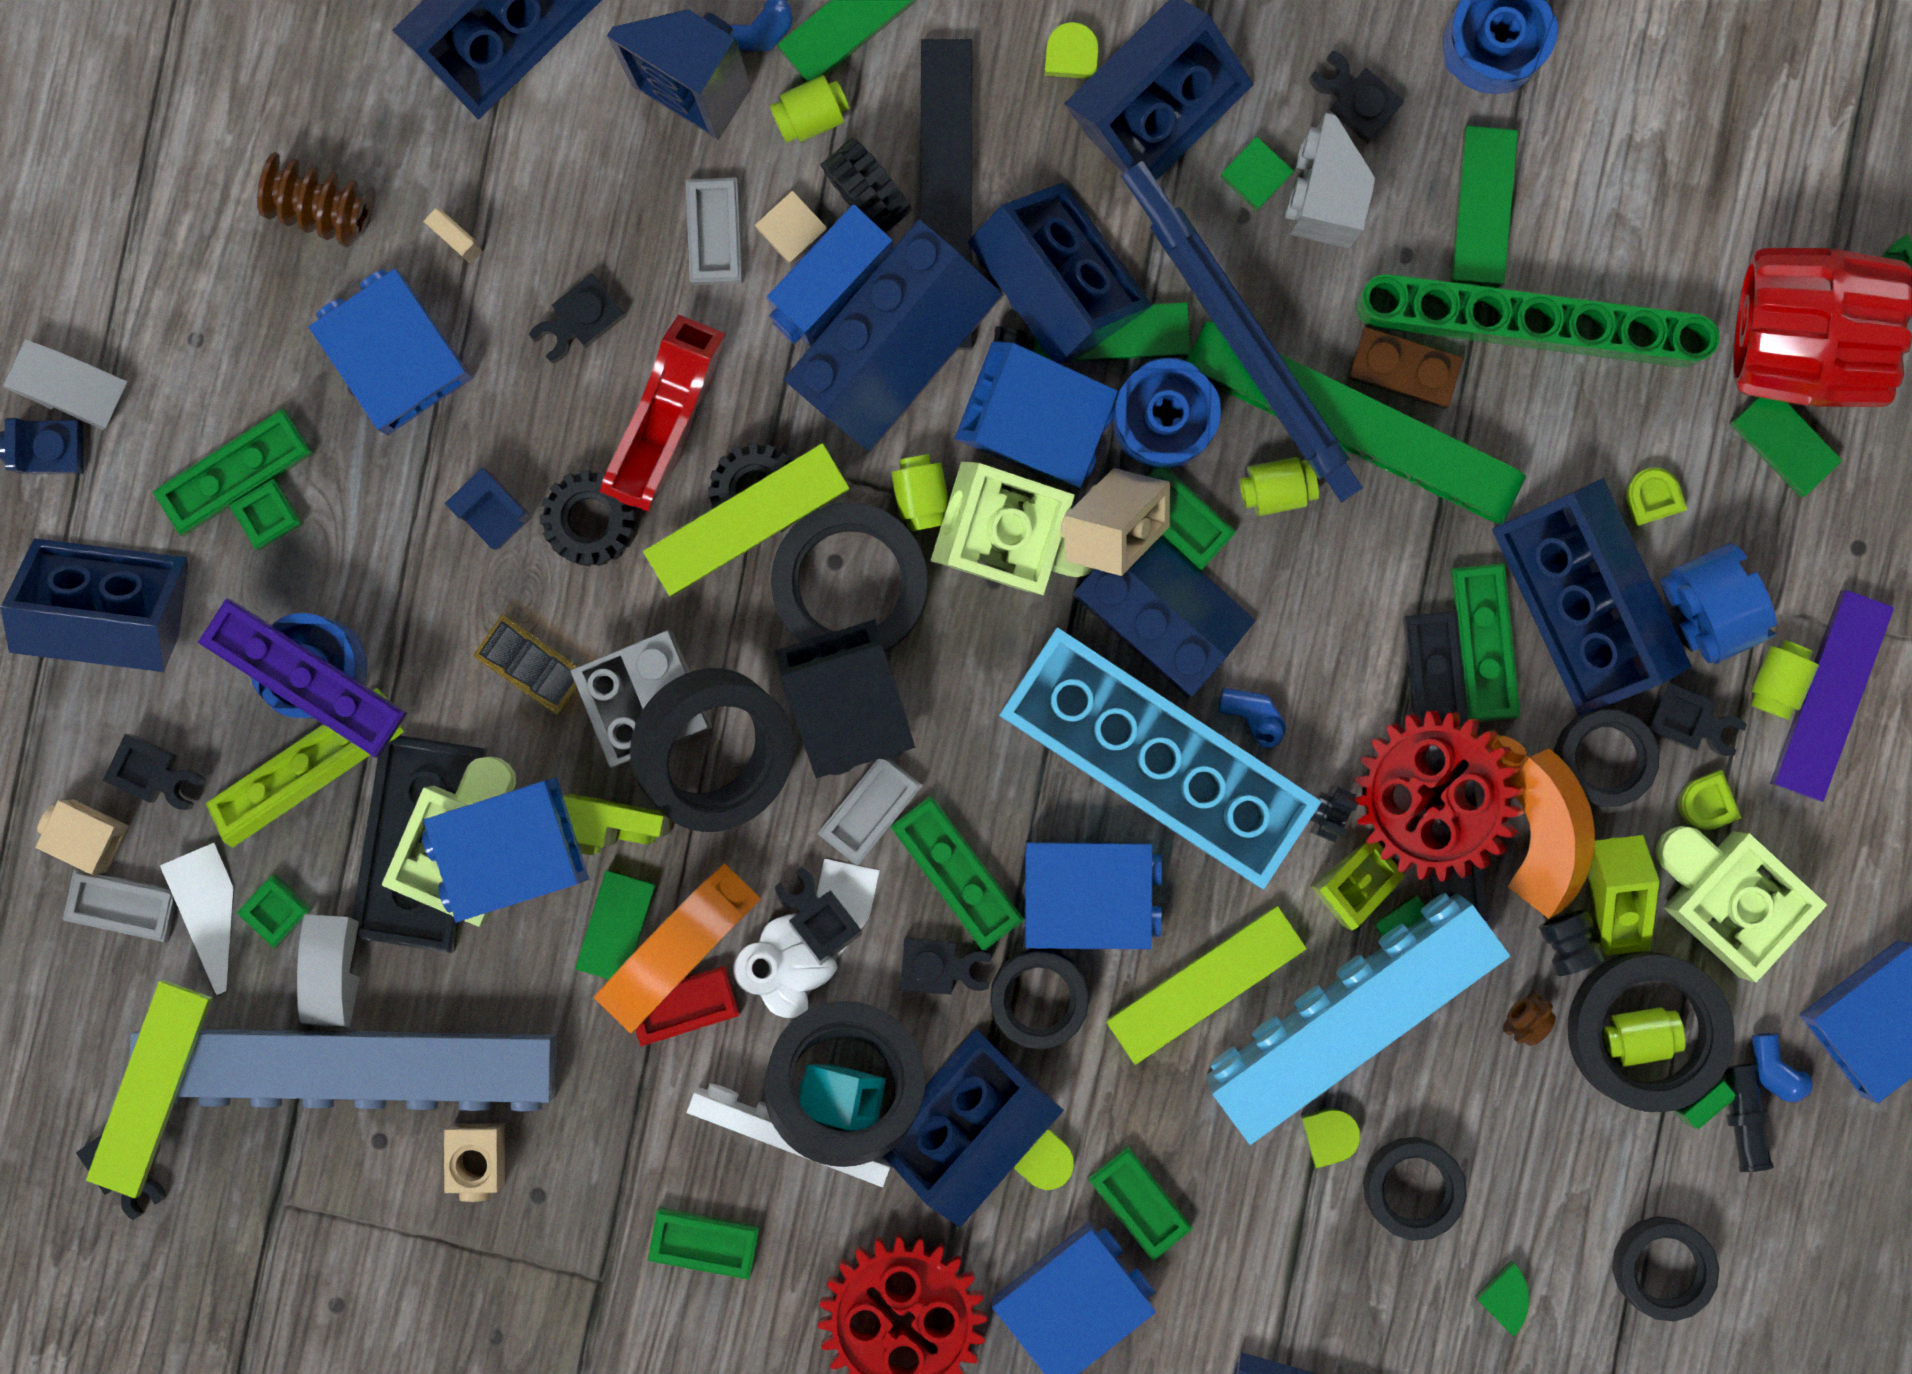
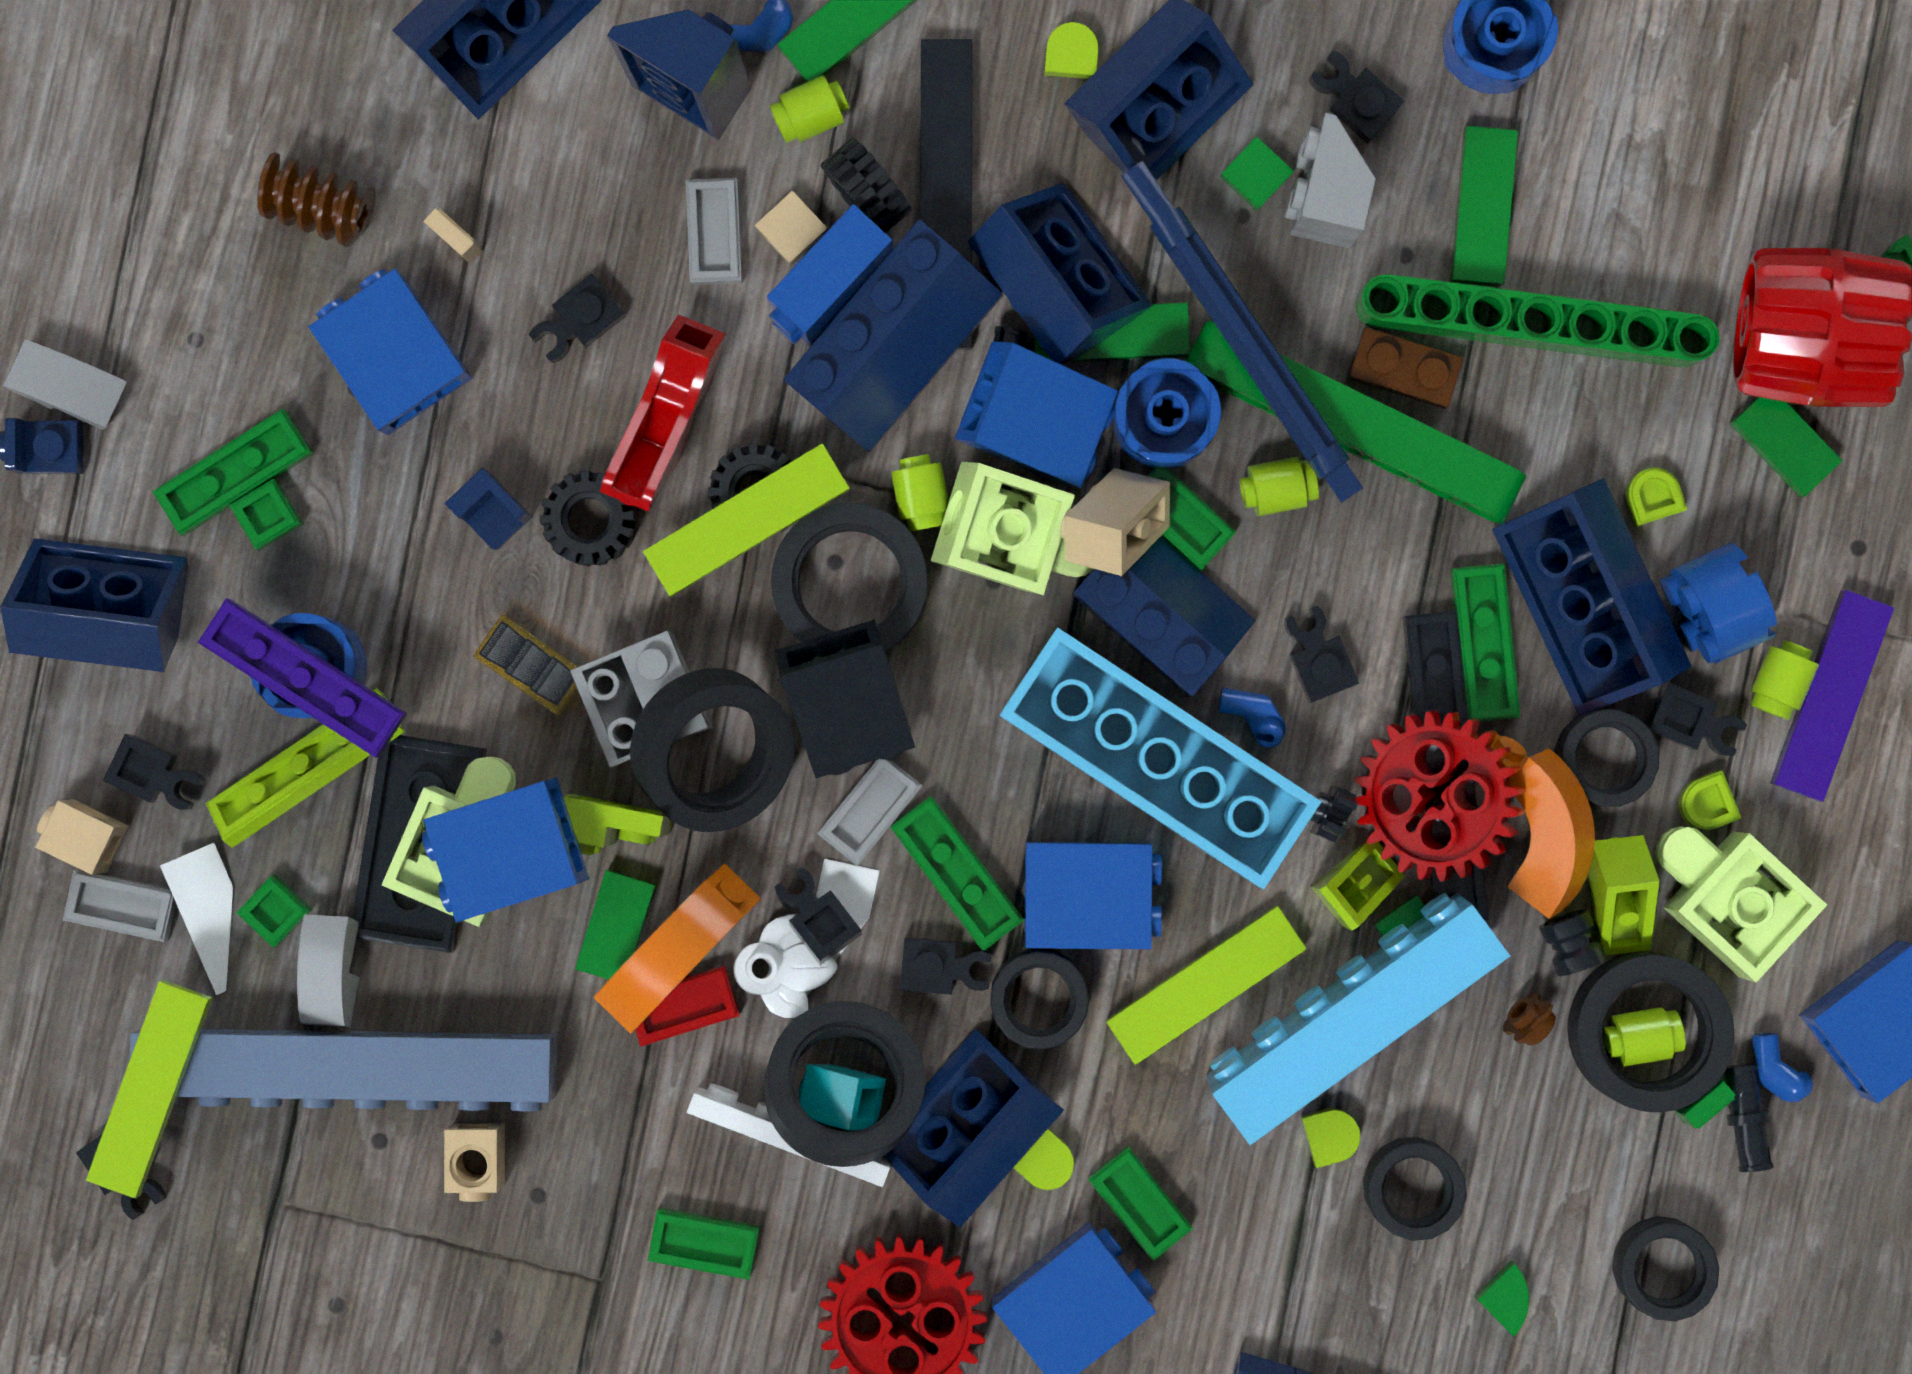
none -> black plate [1284,606,1359,703]

